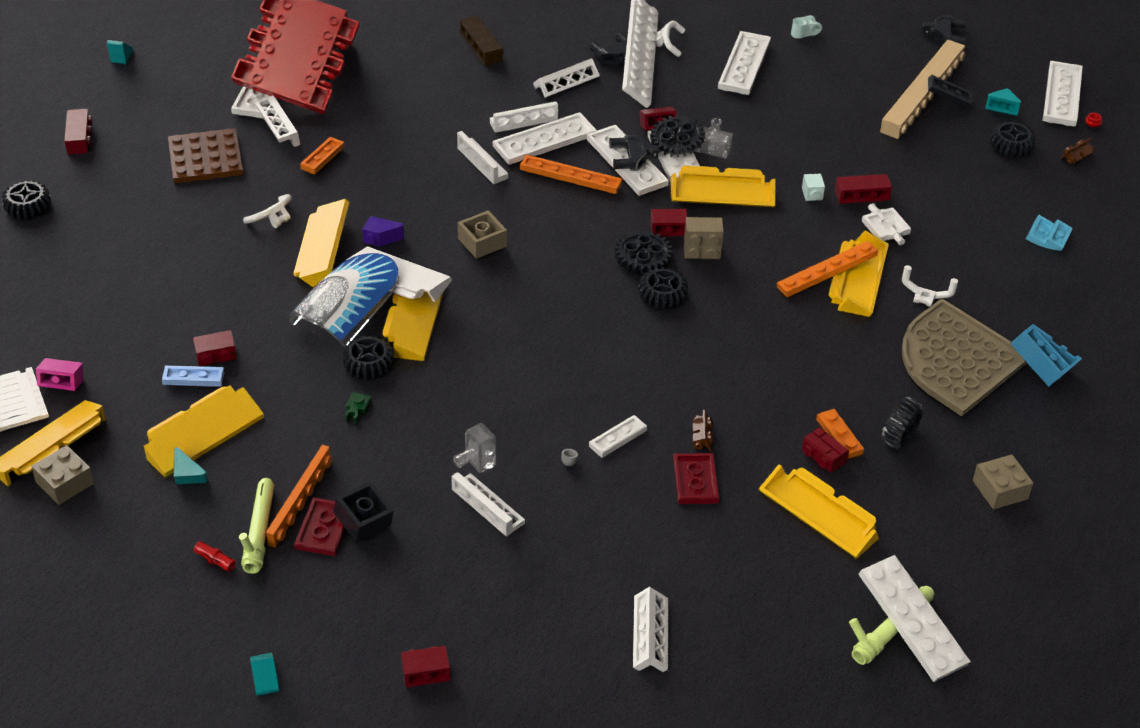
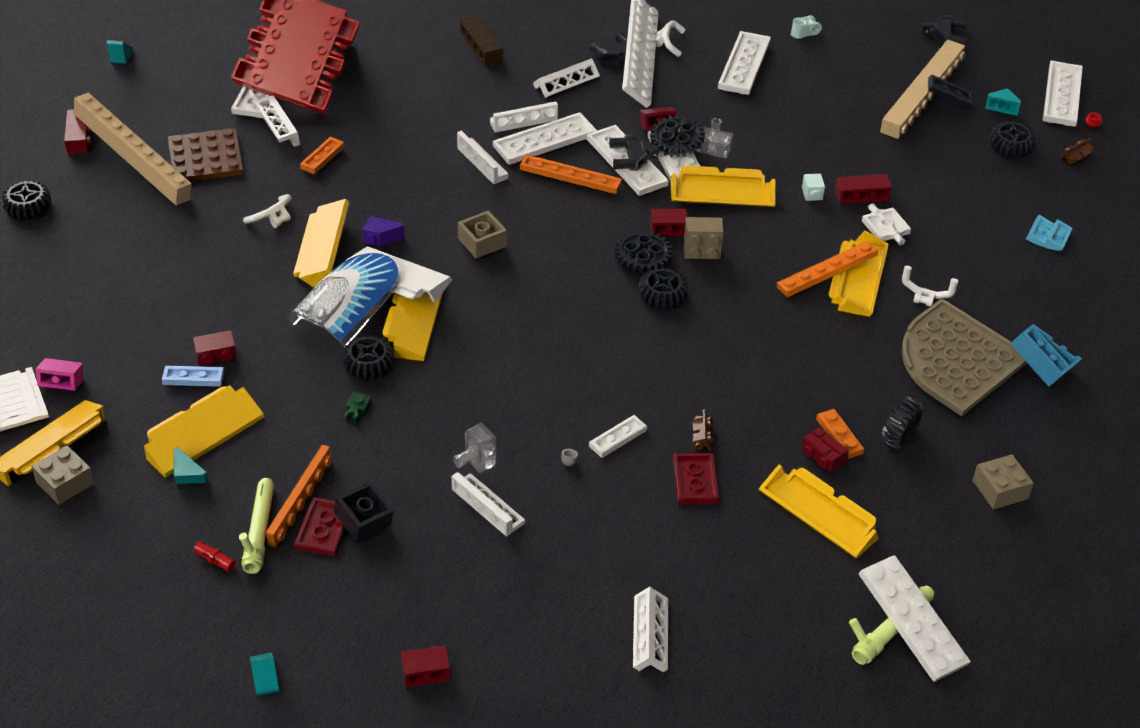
none -> tan brick [74,93,191,206]

